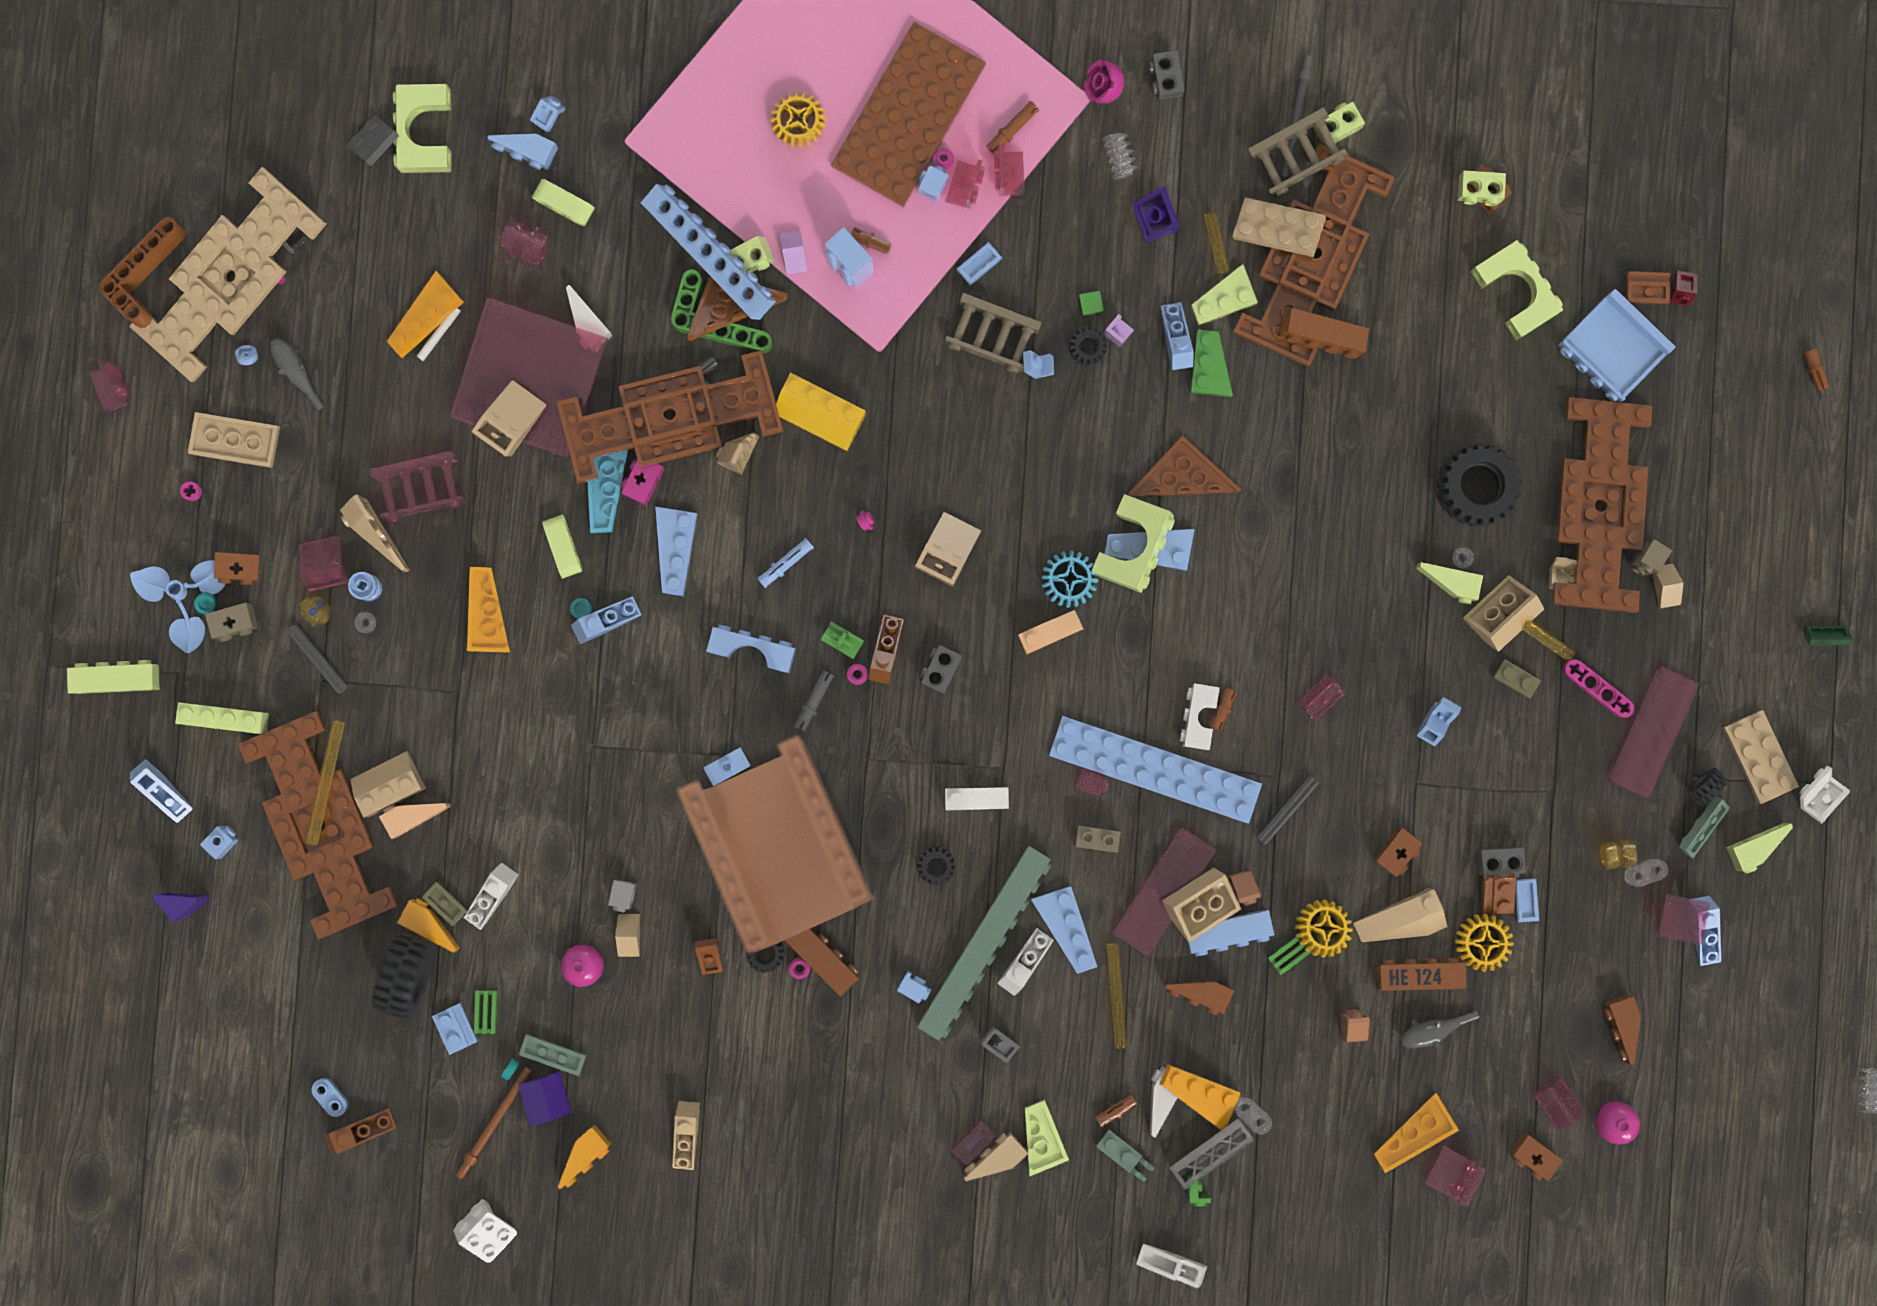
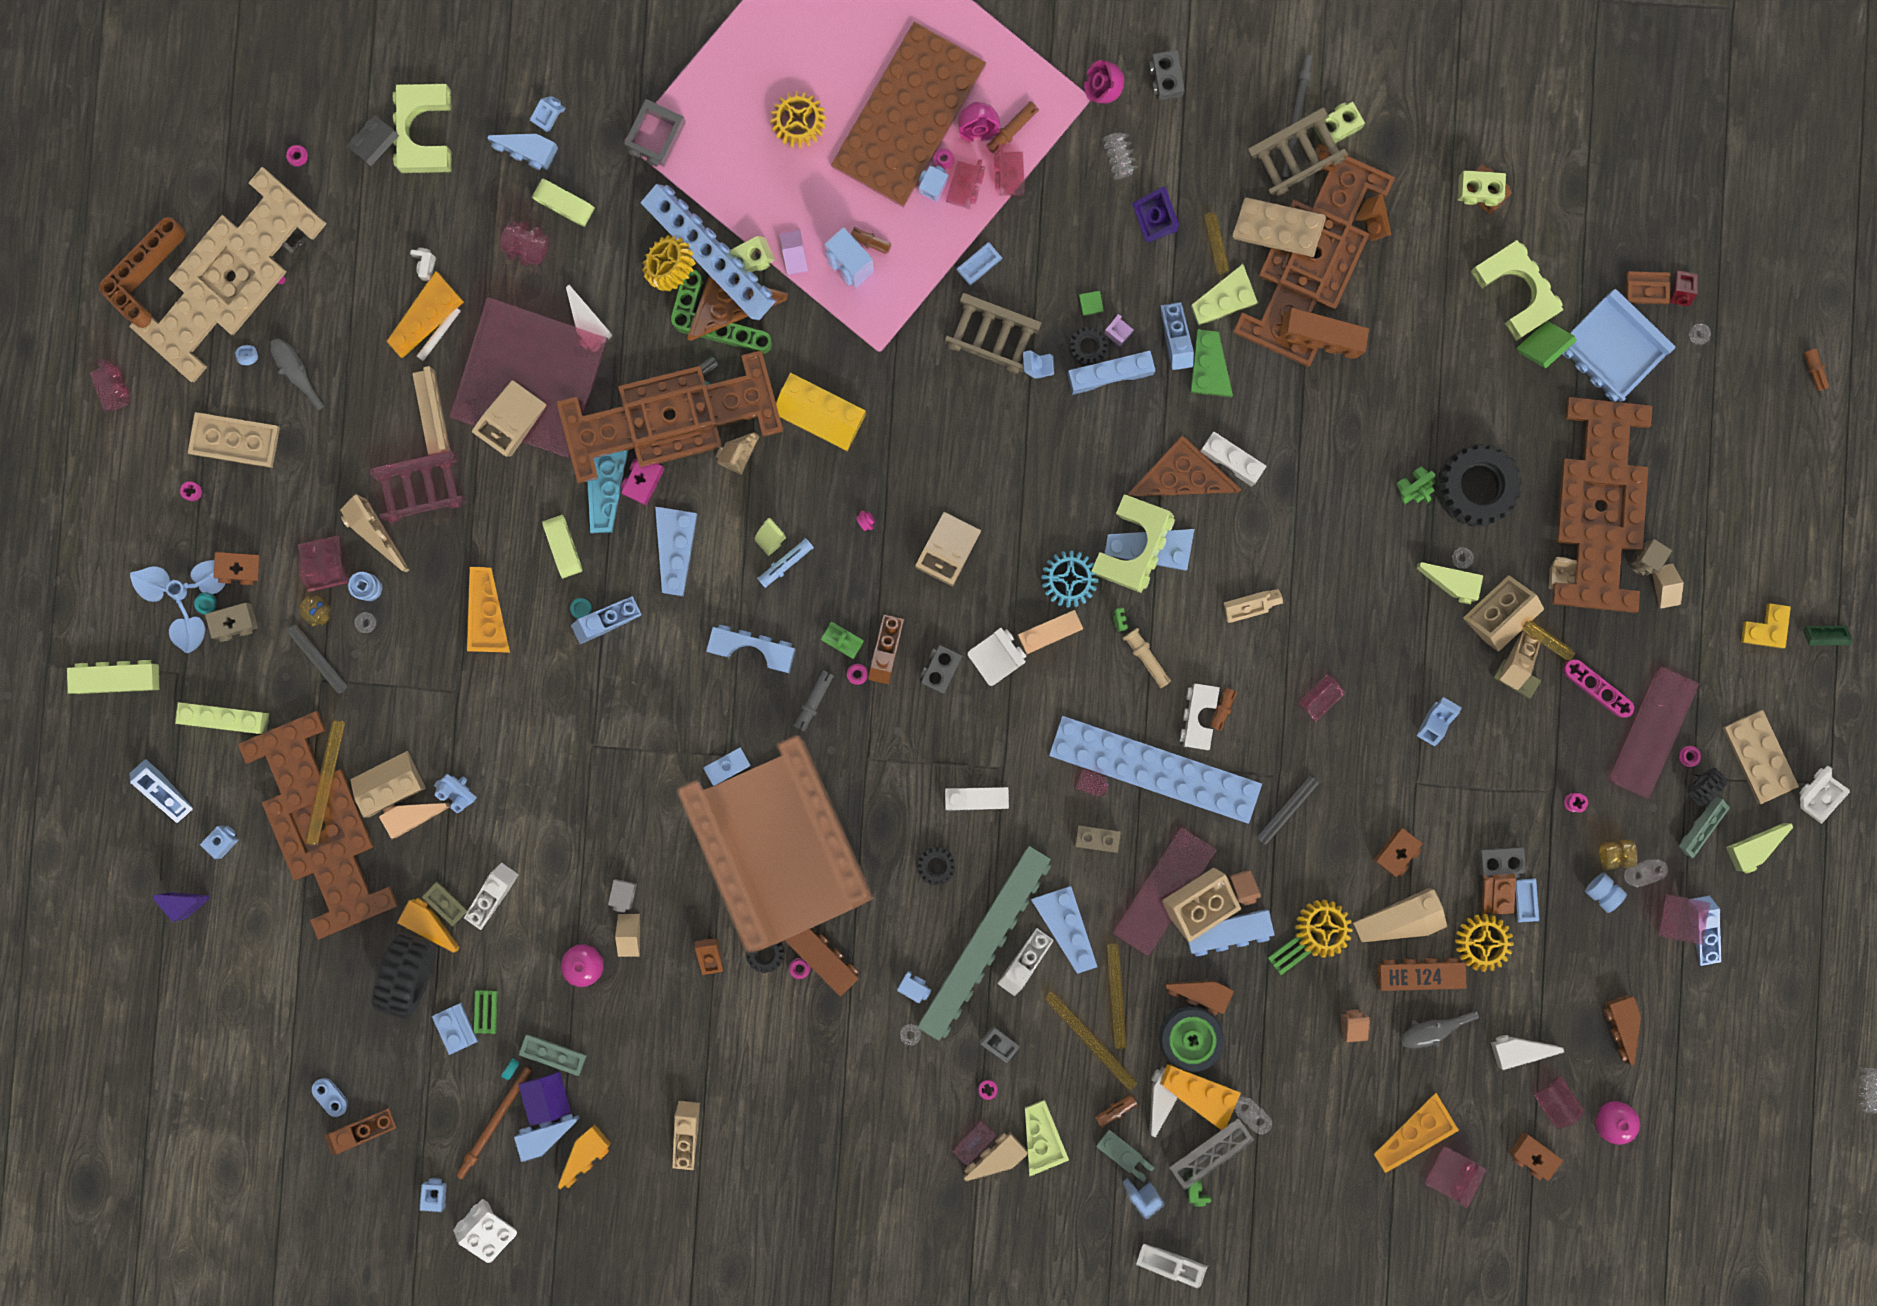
none -> dark pink plate [286,145,308,166]
none -> white bracket [410,248,436,281]
none -> tan fence [412,366,450,456]
none -> light blue brick [420,1178,447,1212]
none -> light blue hips [434,774,477,813]
none -> light blue slope [514,1114,579,1162]
none -> dark grey window [624,99,686,167]
none -> yellow gear [642,235,696,291]
none -> yellowish green slope [755,518,786,556]
none -> clear plate [900,1024,921,1045]
none -> dark pink cylinder [958,102,1000,142]
none -> white bracket [968,628,1026,686]
none -> dark pink bush [979,1080,998,1100]
none -> clear yellow axle [1045,991,1137,1090]
none -> light blue arch [1067,351,1155,395]
none -> bright green tile [1112,608,1128,632]
none -> tan pin [1122,628,1171,688]
none -> light blue fence [1123,1178,1163,1218]
none -> wheel [1159,1006,1224,1072]
none -> white arch [1200,432,1266,486]
none -> tan hinge [1224,589,1283,623]
none -> dark orange slope [1356,194,1391,241]
none -> bright green hips [1397,467,1436,504]
none -> white slope [1491,1035,1564,1070]
none -> tan slope [1500,628,1542,690]
none -> bright green tile [1517,321,1577,368]
none -> dark pink bush [1564,793,1588,812]
none -> light blue wheel [1585,873,1627,913]
none -> dark pink plate [1679,746,1701,767]
none -> clear plate [1689,324,1711,345]
none -> yellow plate [1741,604,1791,648]

